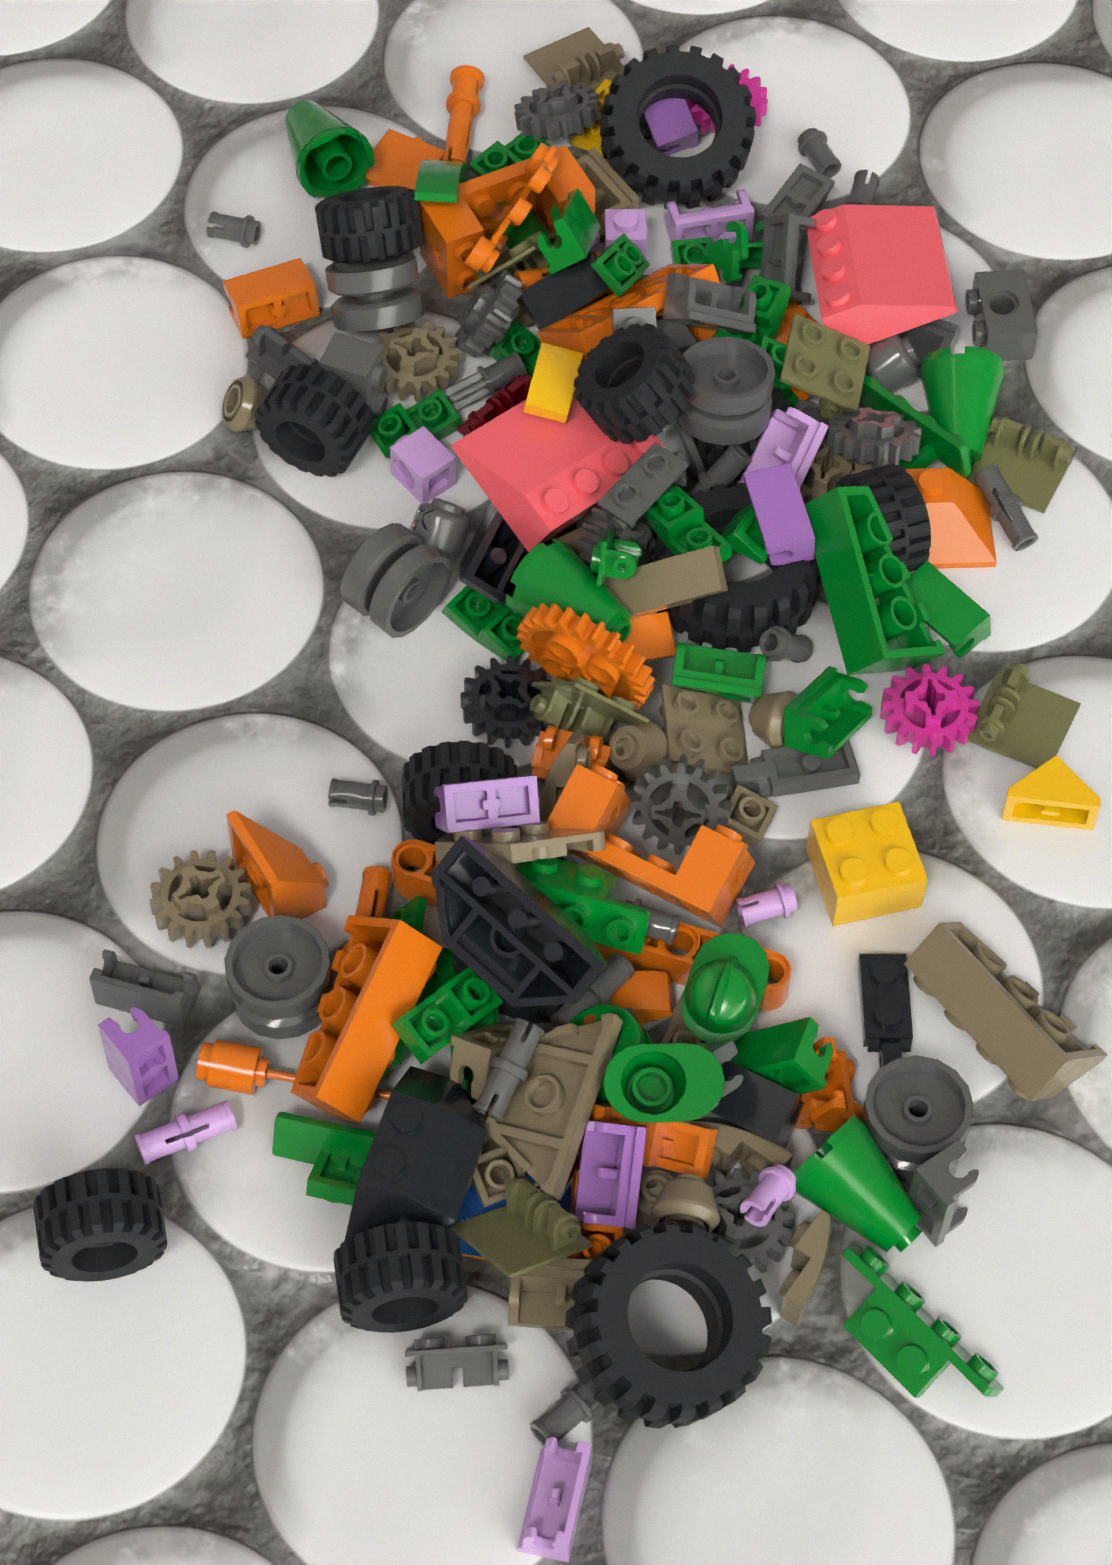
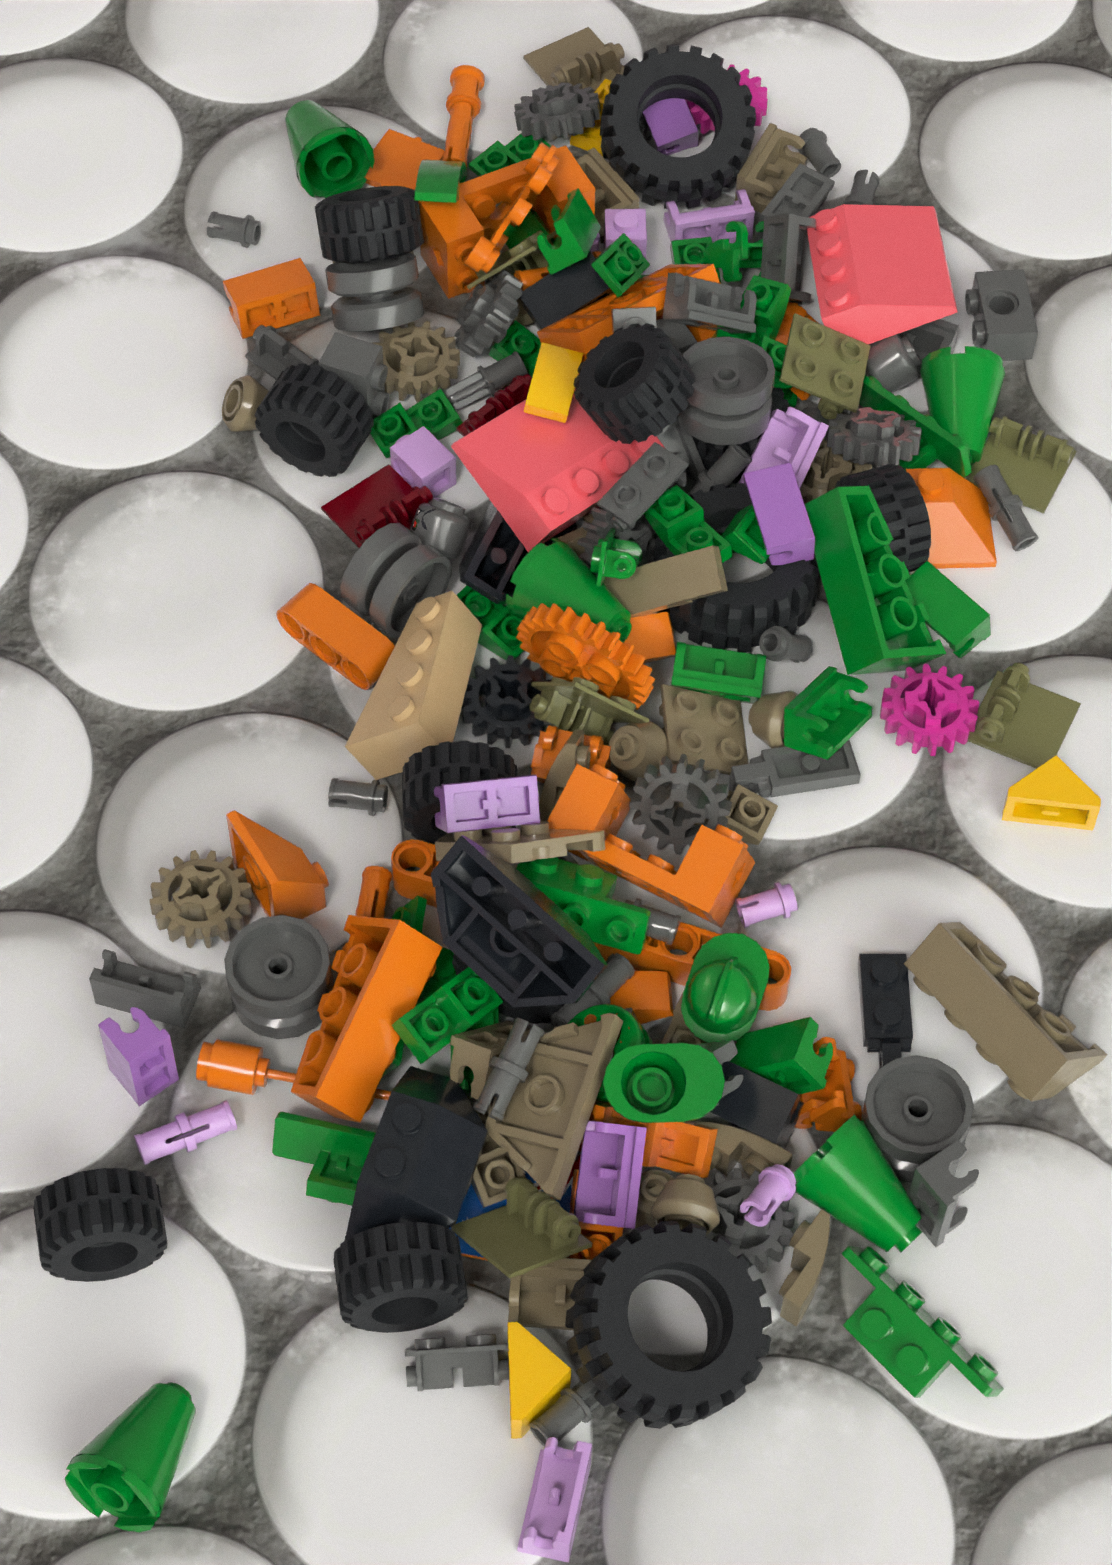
yellow brick [806,801,928,926] -> none
none -> green cone [65,1382,196,1533]
none -> orange beam [276,583,395,690]
none -> dark red hinge [321,464,433,548]
none -> tan wedge [345,591,482,780]
none -> yellow slope [508,1322,571,1439]
none -> dark tan hinge [735,123,808,213]

